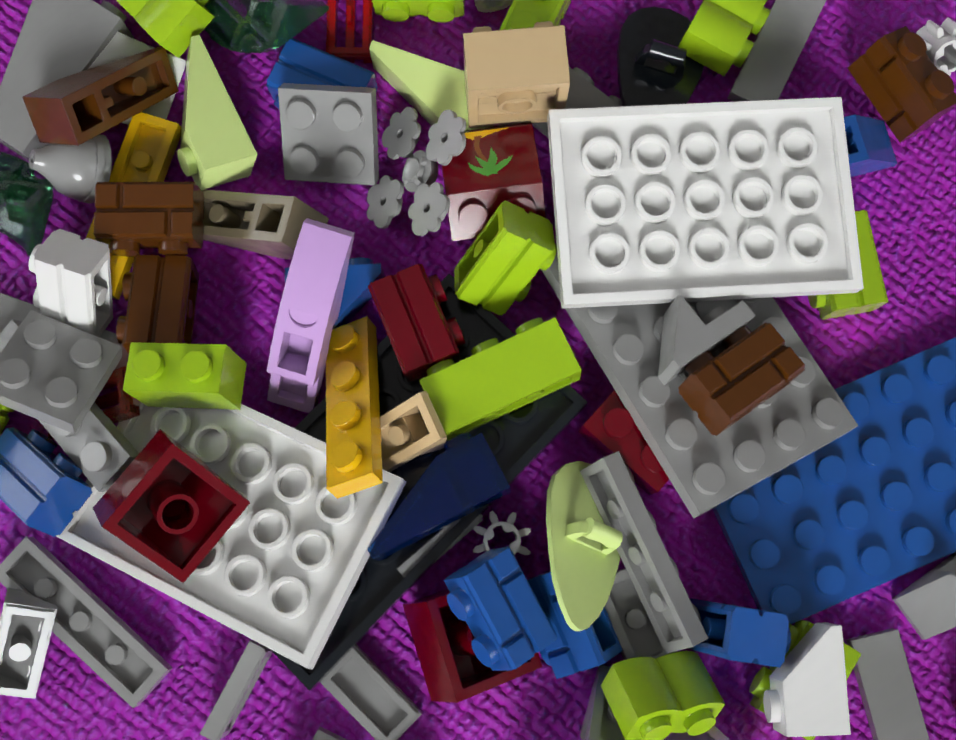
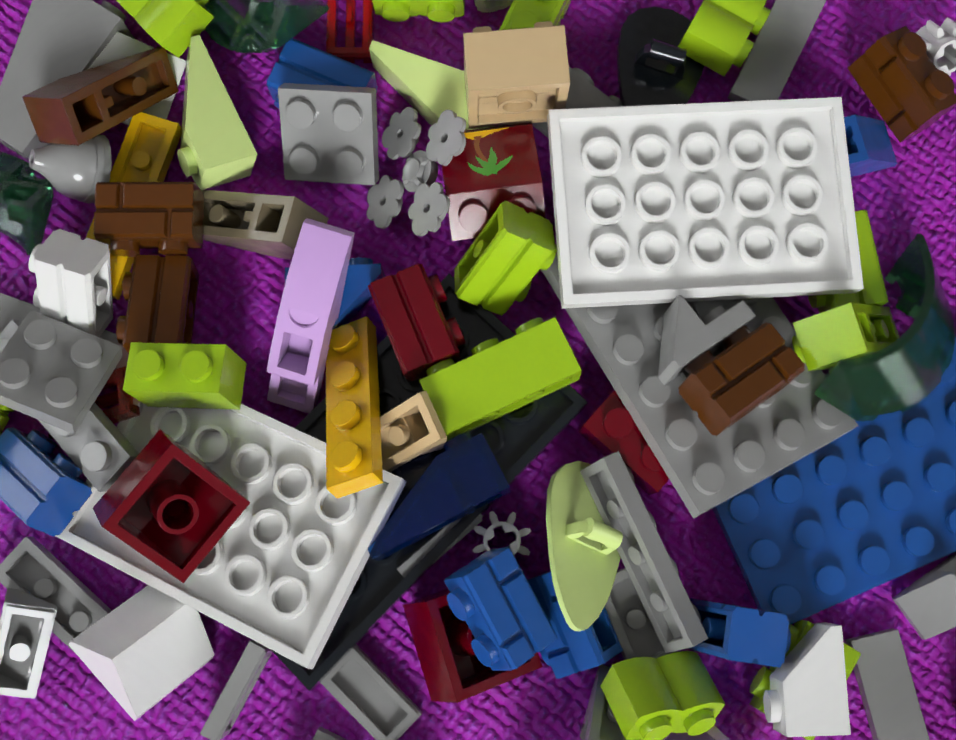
none -> white slope [69,585,215,721]
none -> lime slope [792,302,904,371]
none -> clear green windscreen [814,234,955,421]

